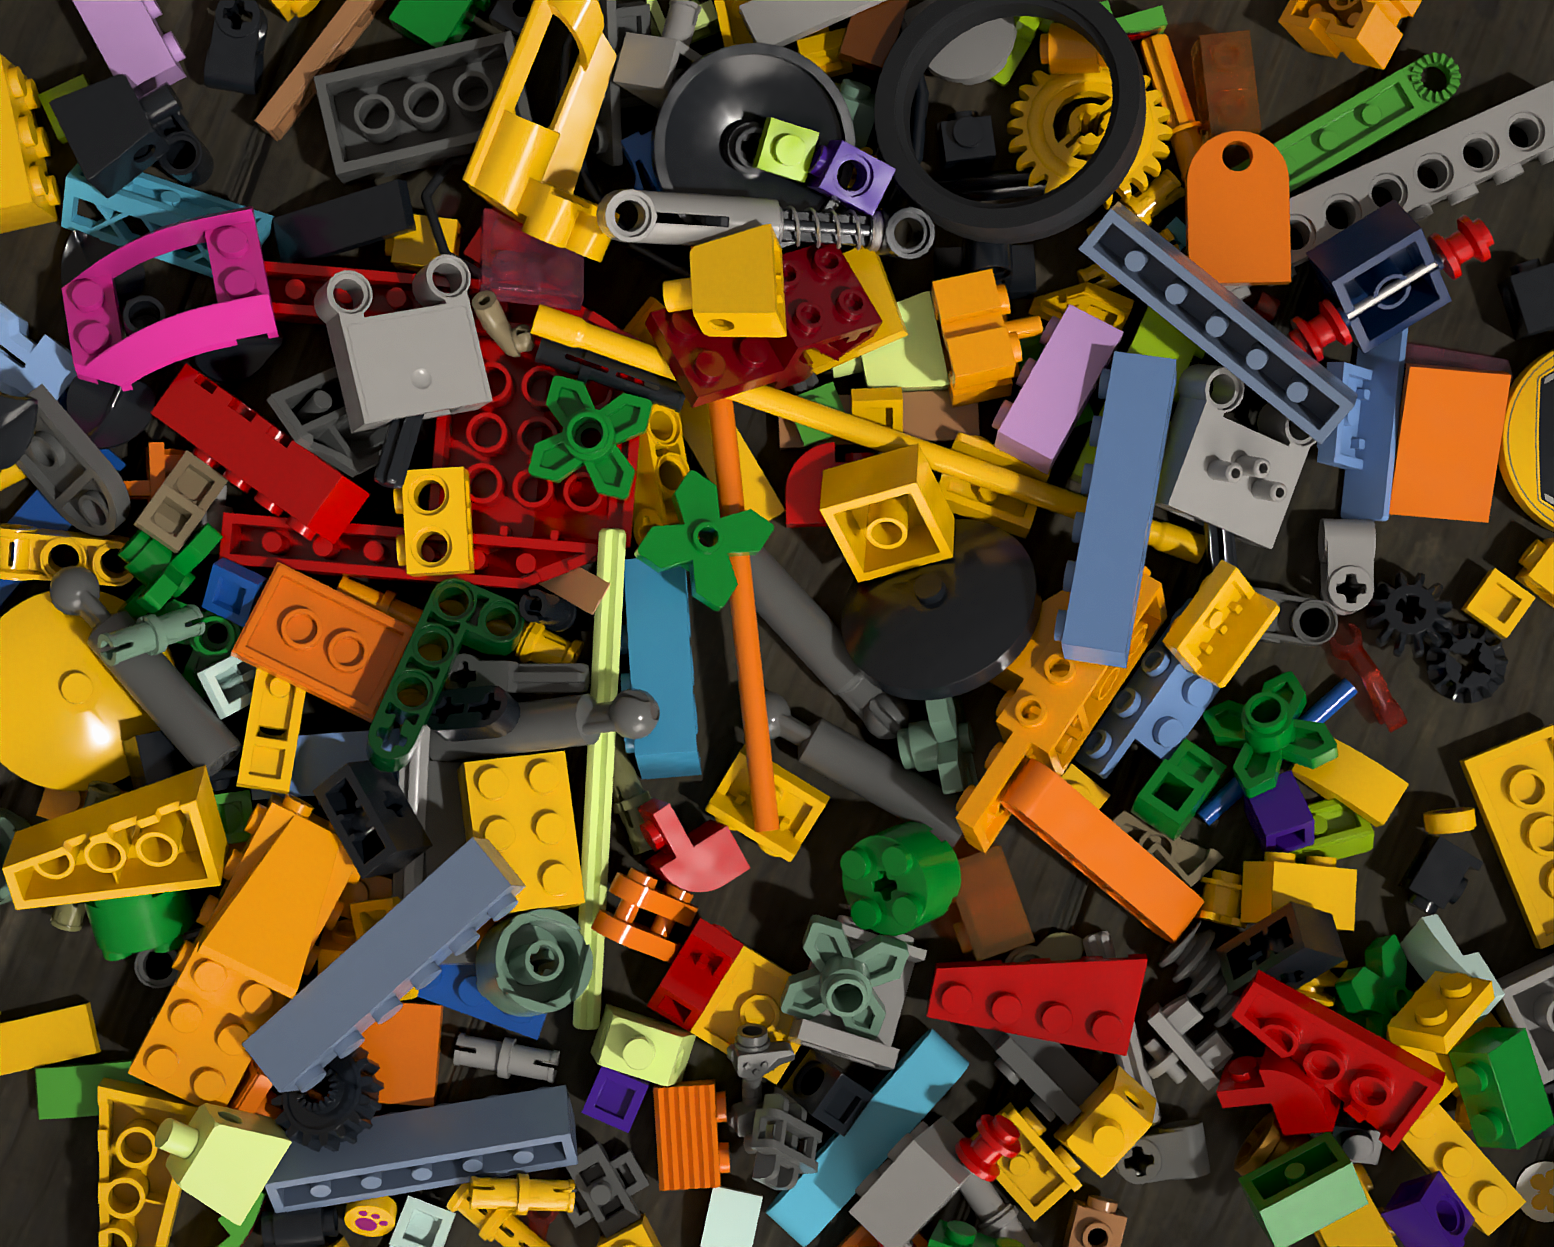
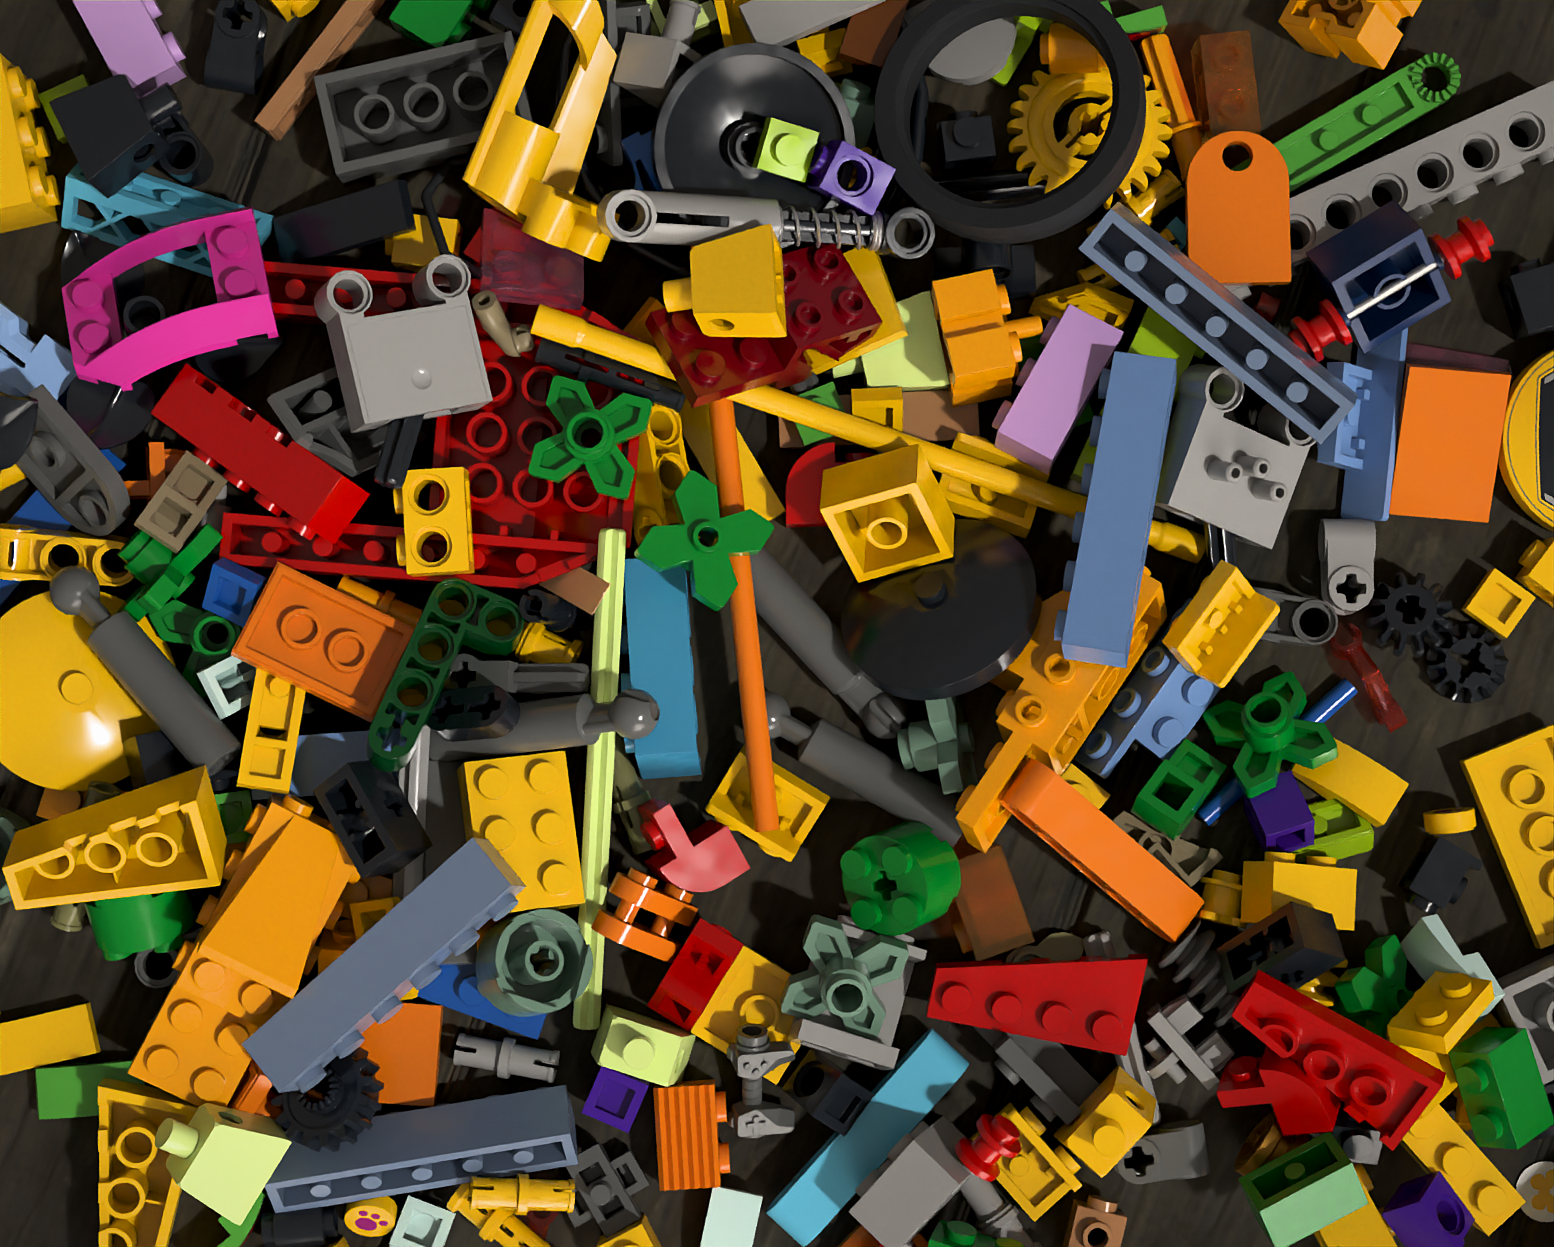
sand green pin [97,604,205,666] -> none
dark grey piece [744,1093,823,1190] -> none

